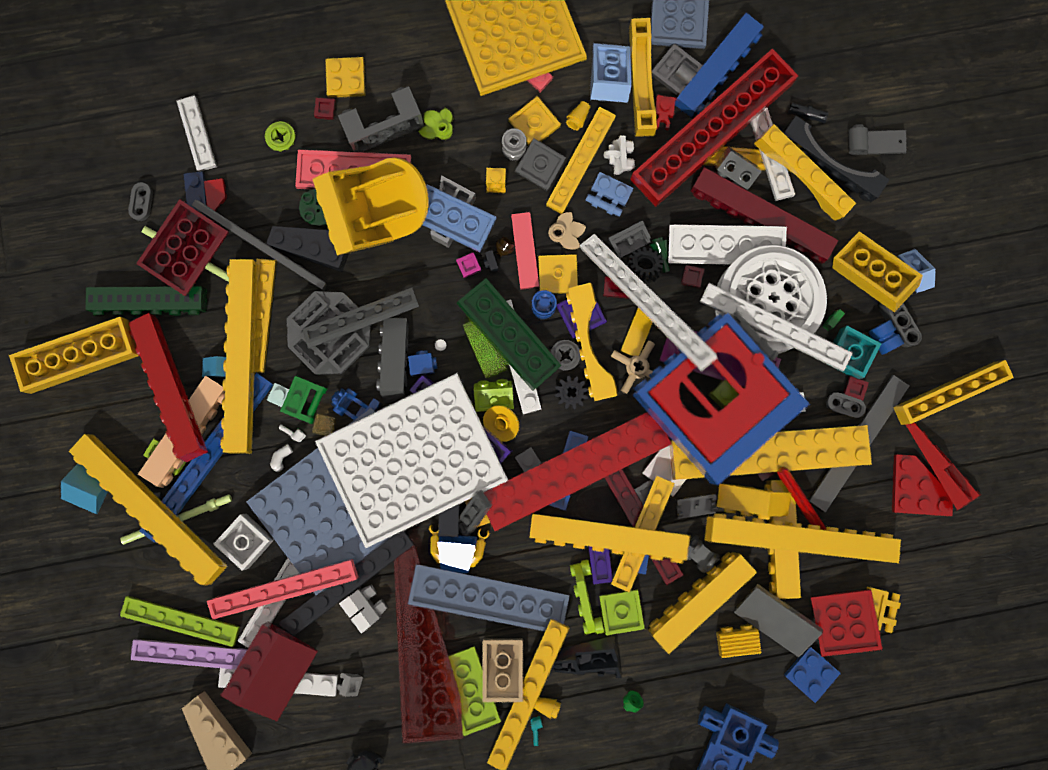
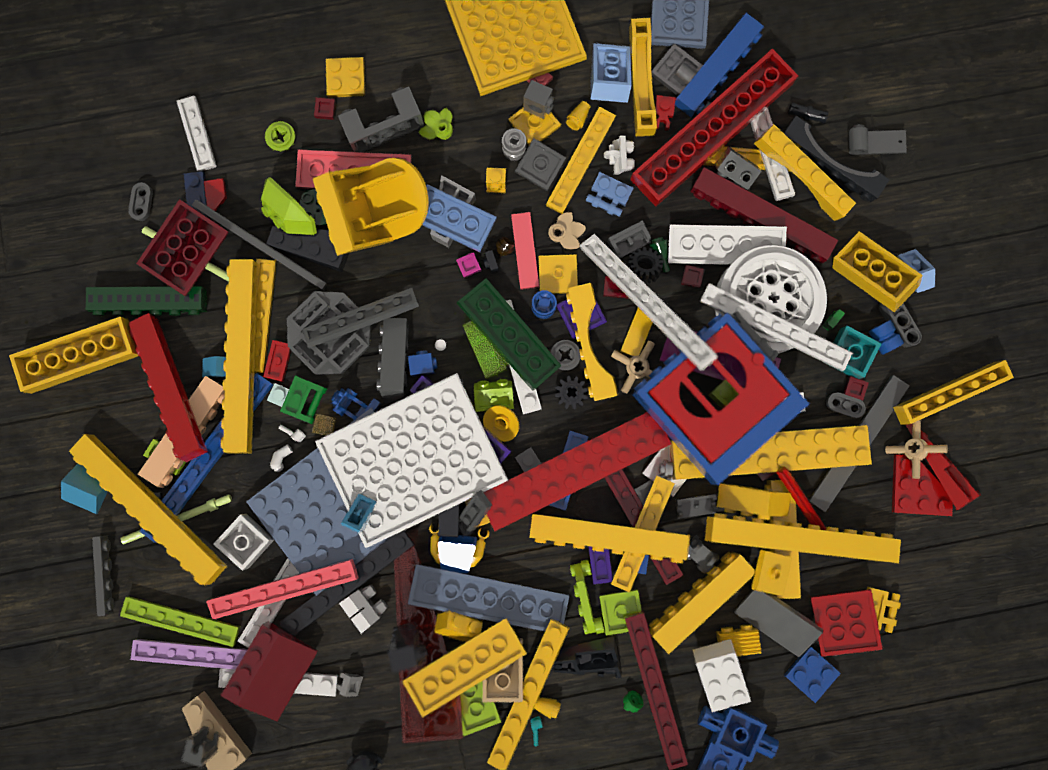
none -> dark grey plate [92,535,115,616]
none -> dark grey hinge [182,726,219,767]
none -> lime wedge [261,177,317,235]
none -> red plate [263,340,291,382]
none -> dark azure slope [341,494,377,533]
none -> black wedge [388,621,428,673]
none -> yellow plate [402,618,527,717]
none -> yellow brick [435,611,482,643]
none -> dark grey brick [523,80,554,119]
none -> dark red plate [624,611,688,770]
none -> light grey plate [659,460,673,479]
none -> white brick [693,639,751,712]
none -> yellow plate [752,550,792,596]
none -> tan bar [885,420,948,479]

